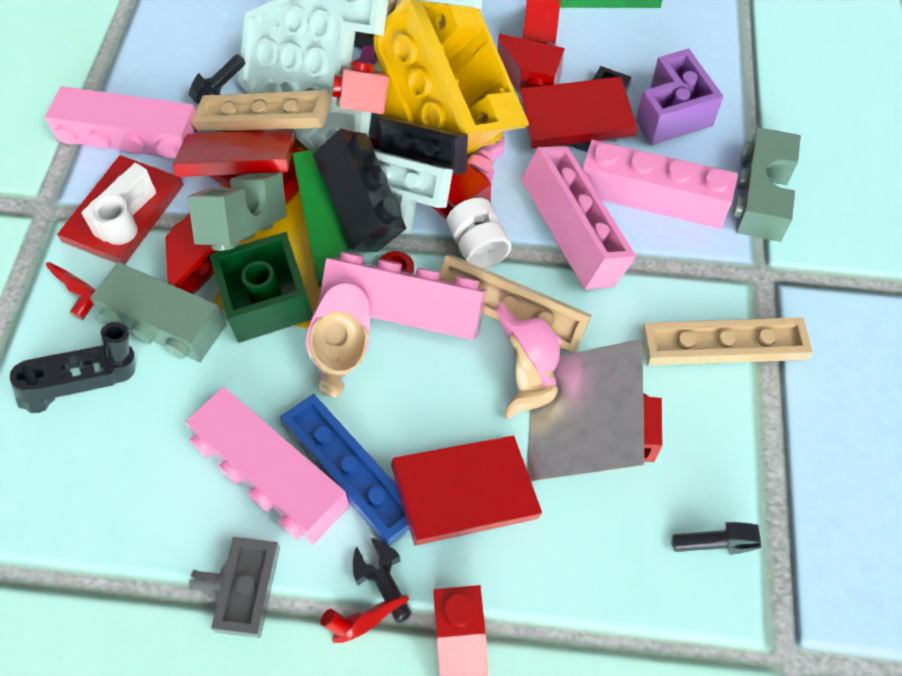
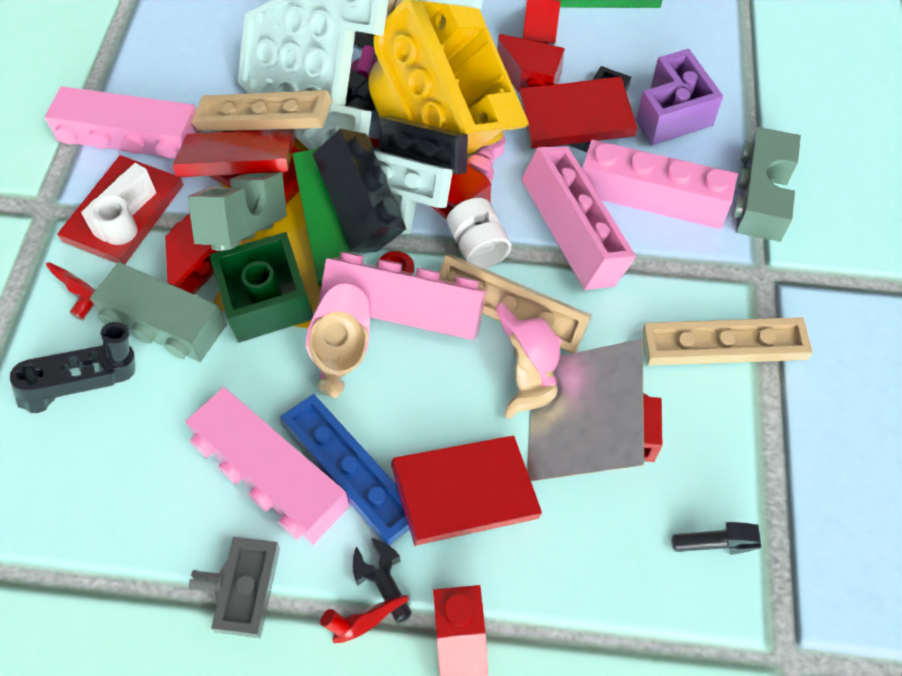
black bar [188,54,246,105] -> none
brick [332,61,389,114] -> none

